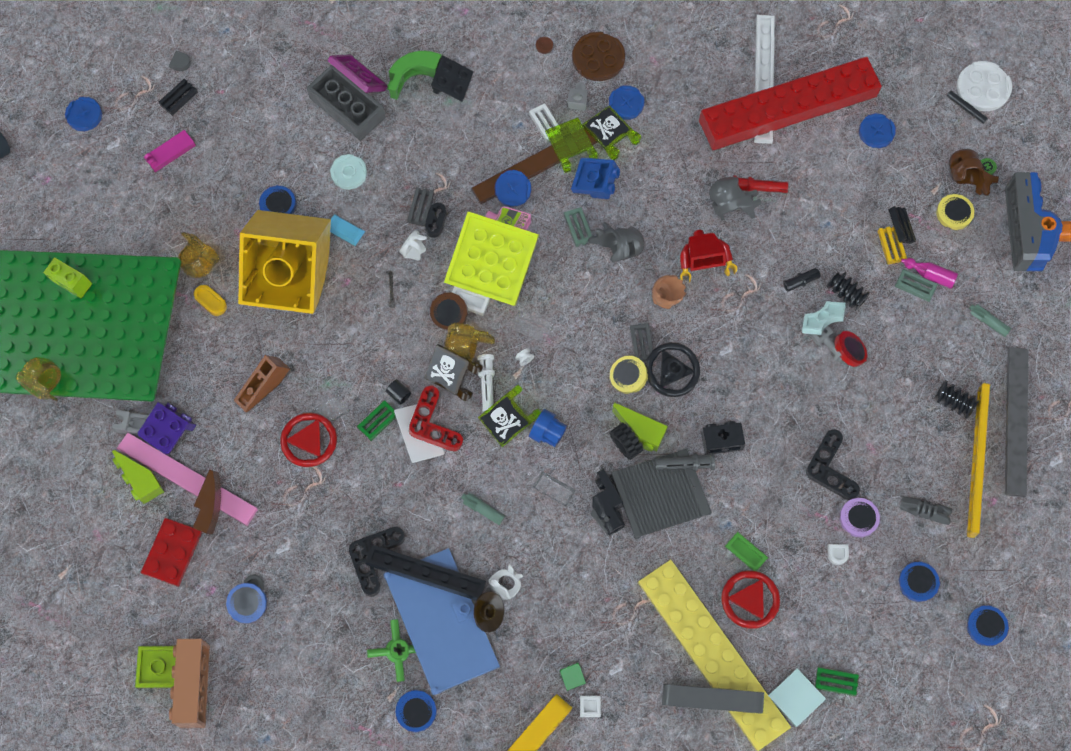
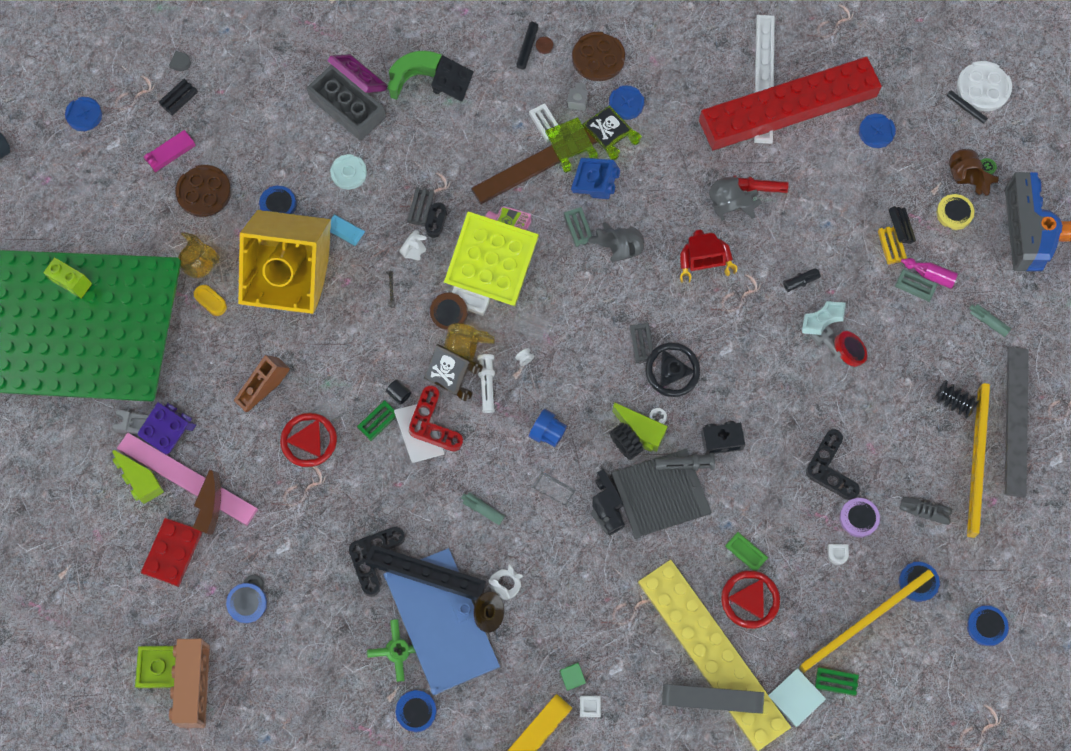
clear yellow piece [15,357,61,401] -> none
flag [477,385,541,447] -> none
blue tile [494,170,531,207] -> none
tile [610,356,648,394] -> none
nougat hair [652,275,686,309] -> none
black piece [826,272,870,311] -> none
none -> reddish brown tile [175,165,232,217]
none -> black axle [516,21,538,70]
none -> white bush [649,408,667,424]
none -> yellow tile [799,570,934,673]

